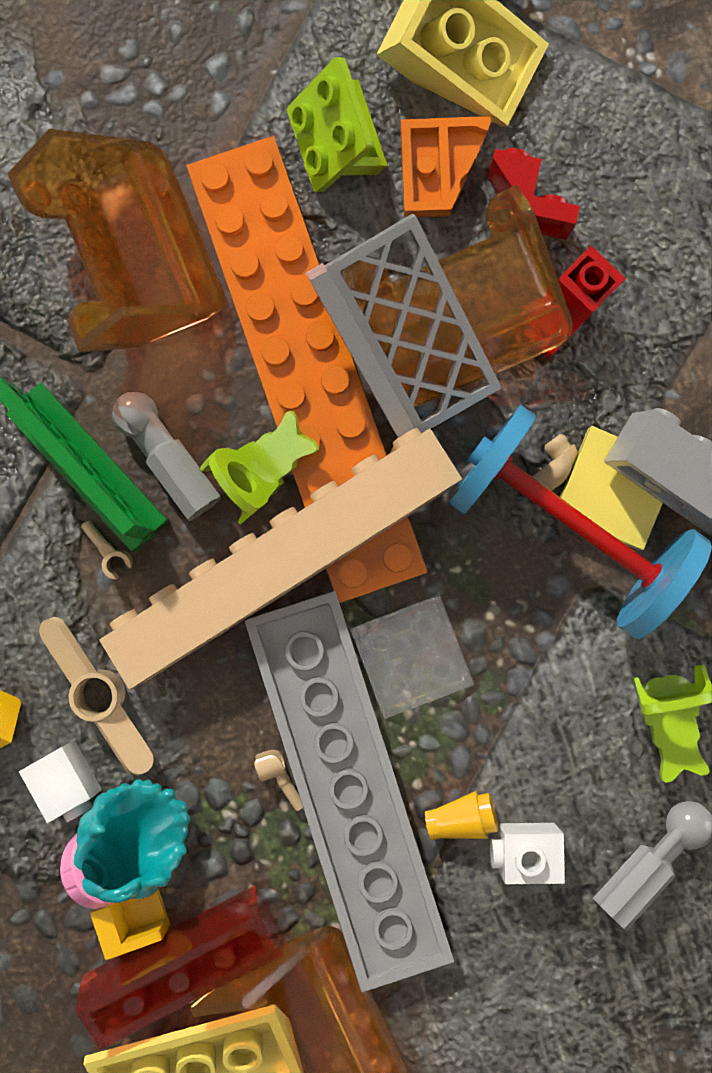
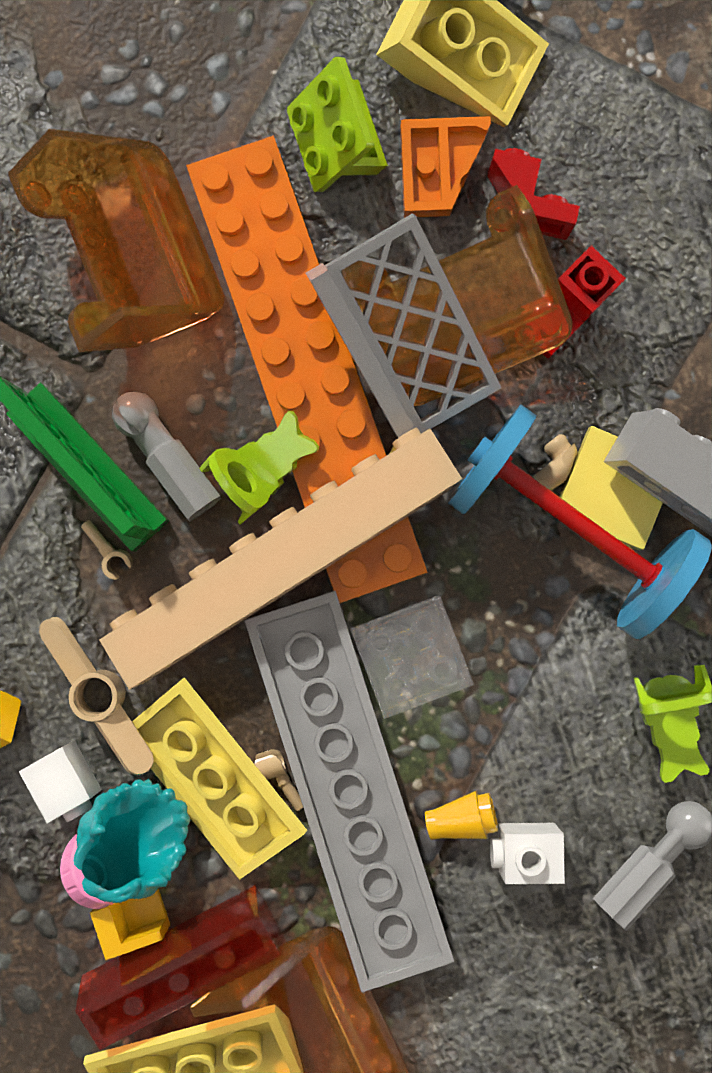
none -> light yellow slope [132,677,307,880]

